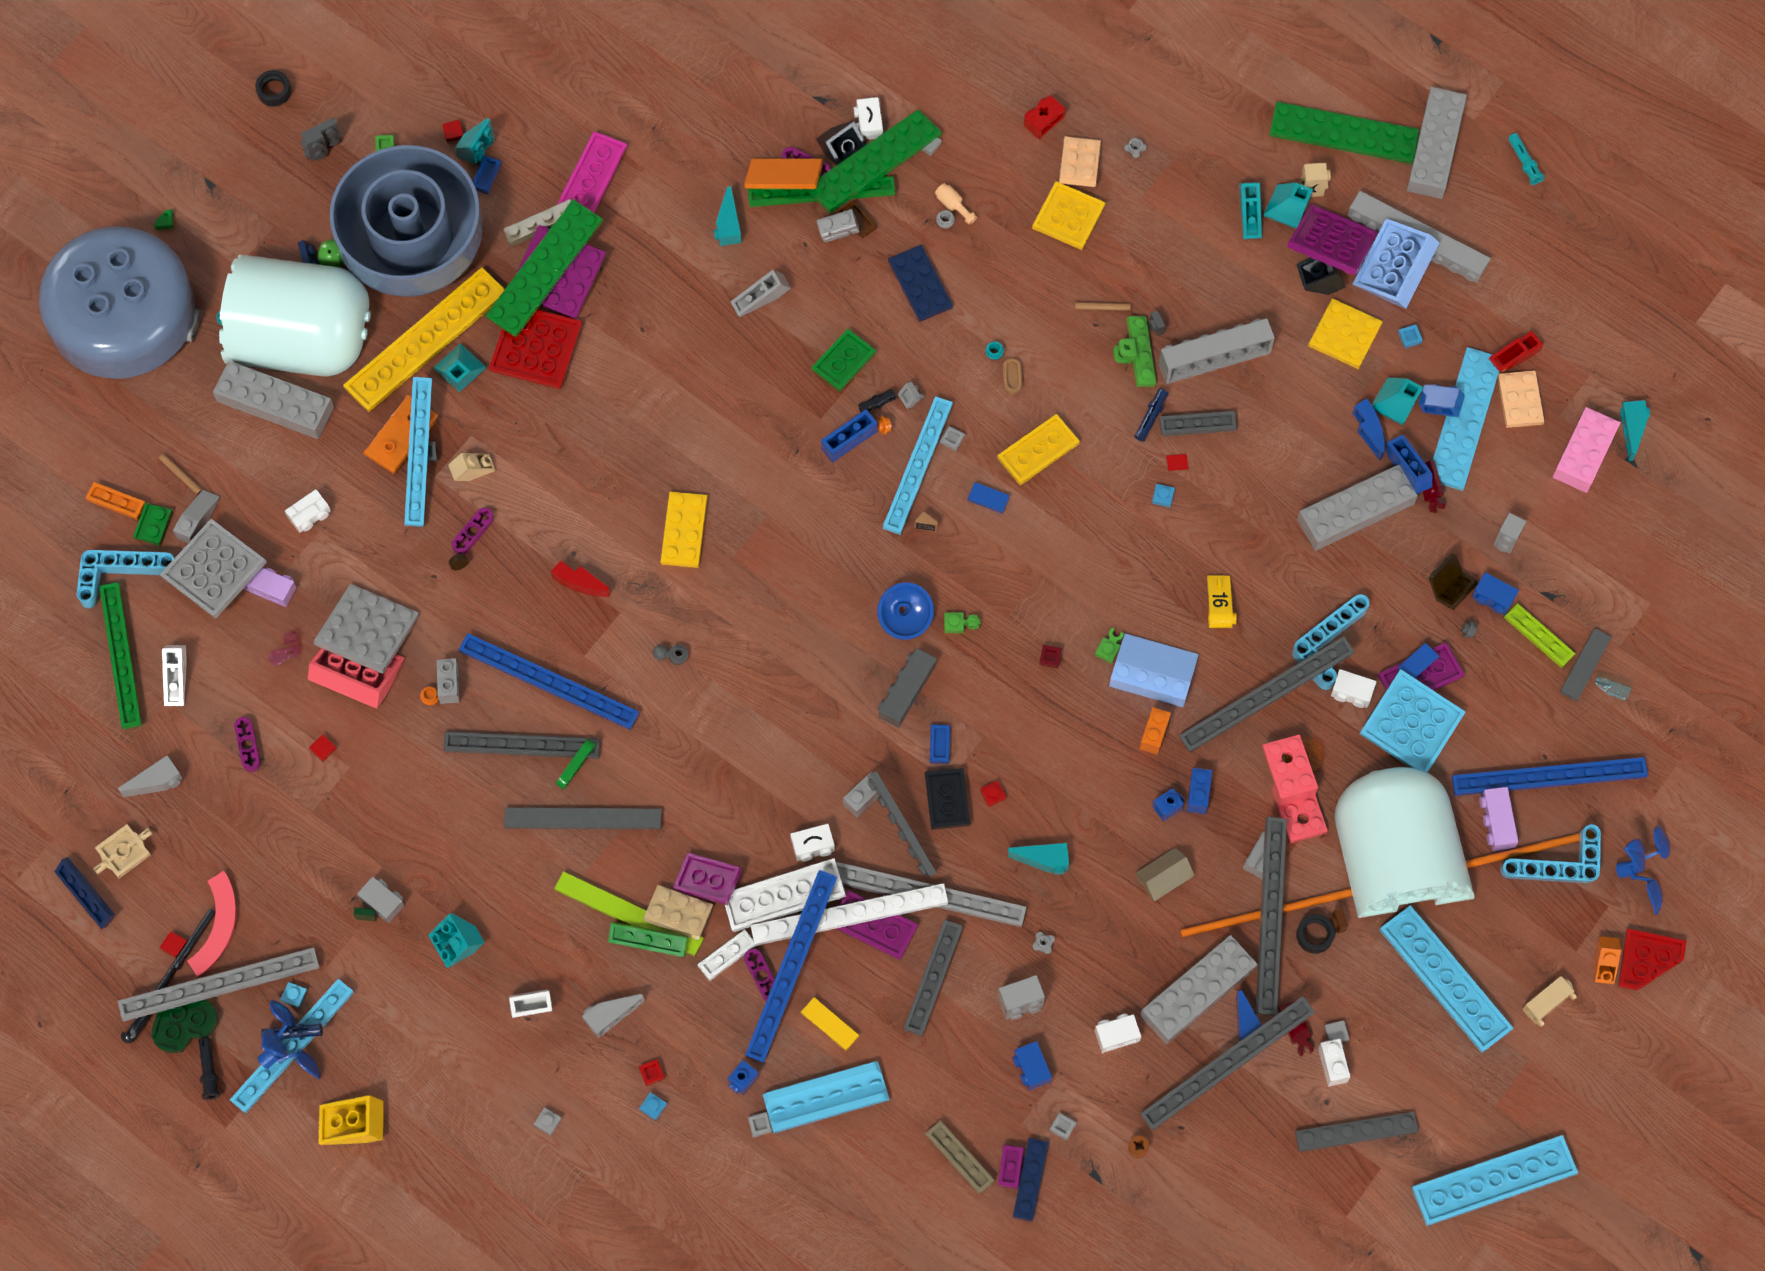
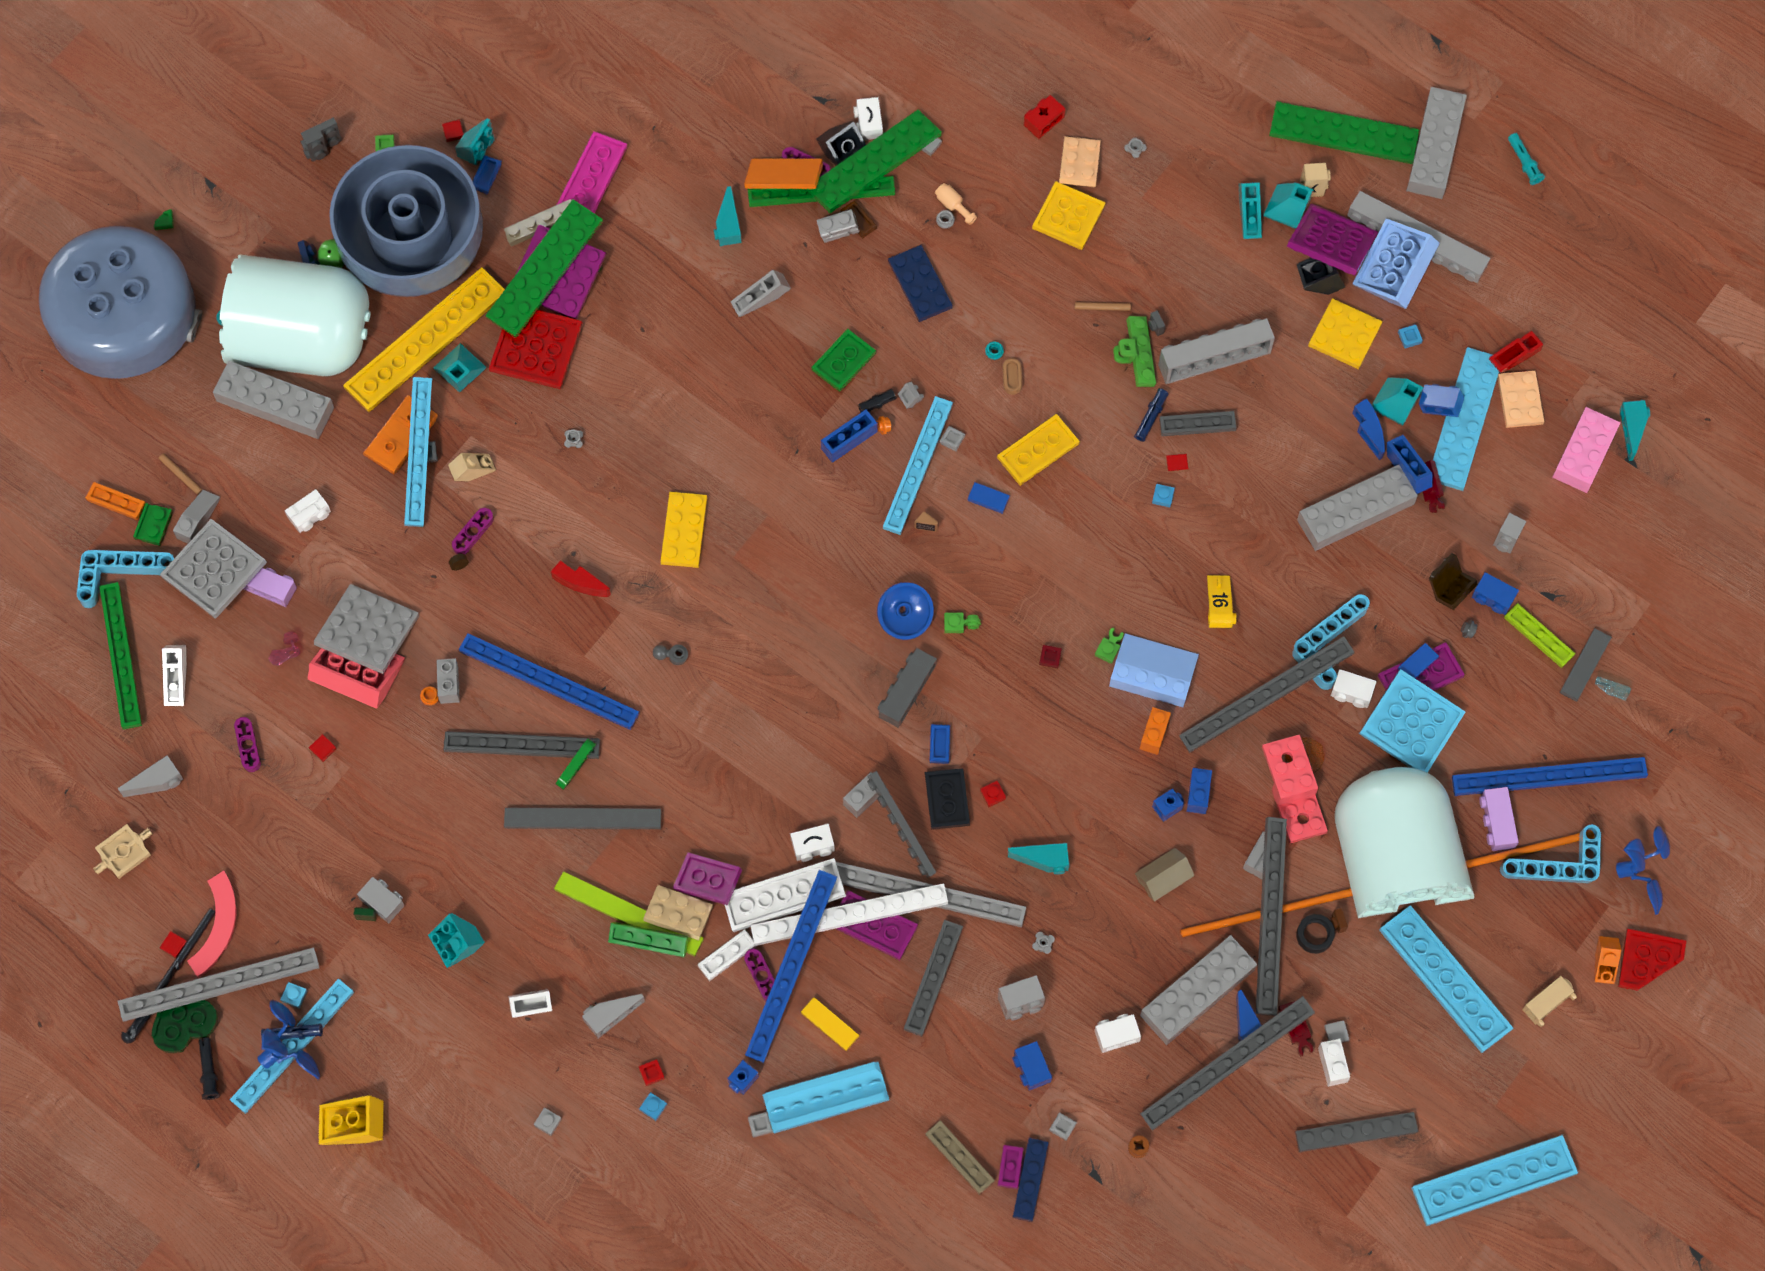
dark blue plate [54,857,115,929] -> none
black tyre [255,70,292,107] -> none
none -> light grey plate [564,430,583,448]

